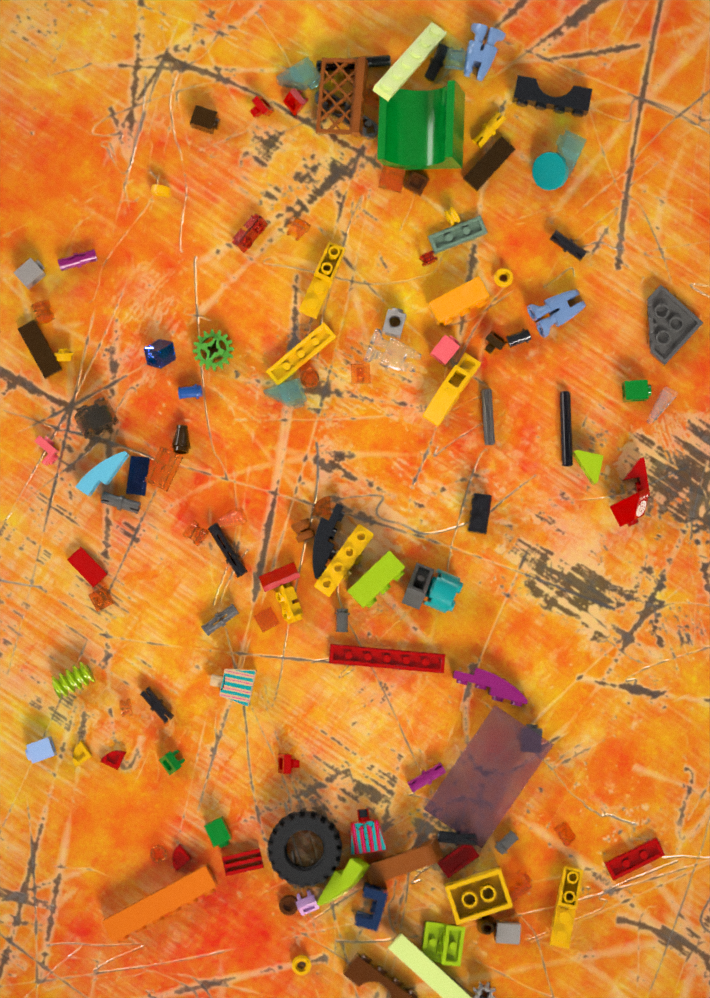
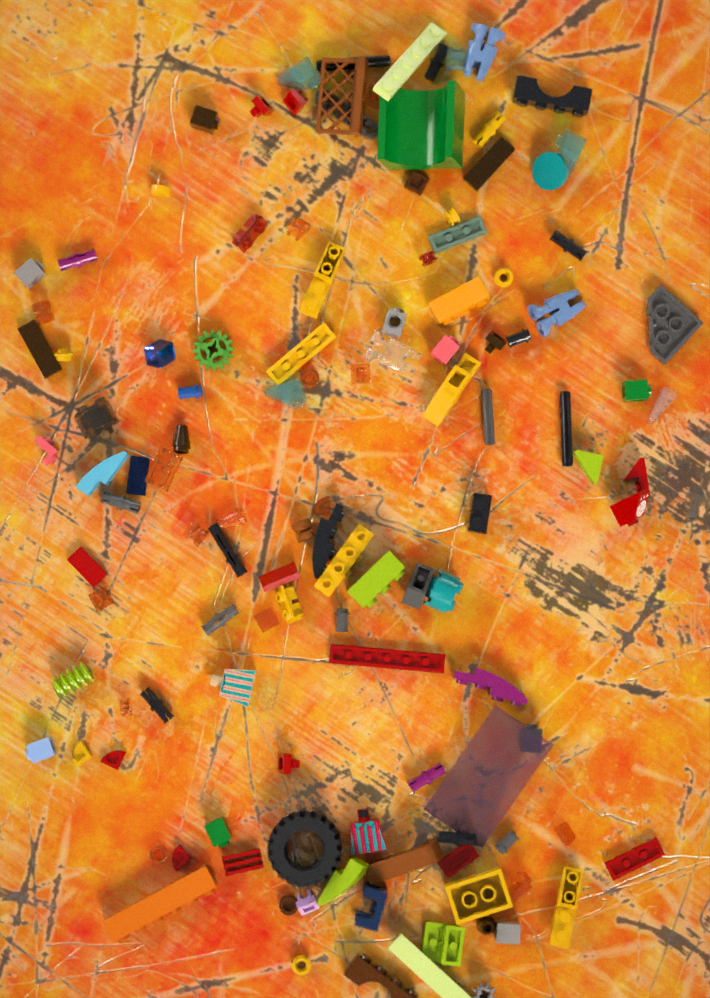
green tile [159,750,185,775] -> none
clear orange panel [379,165,405,193] -> none

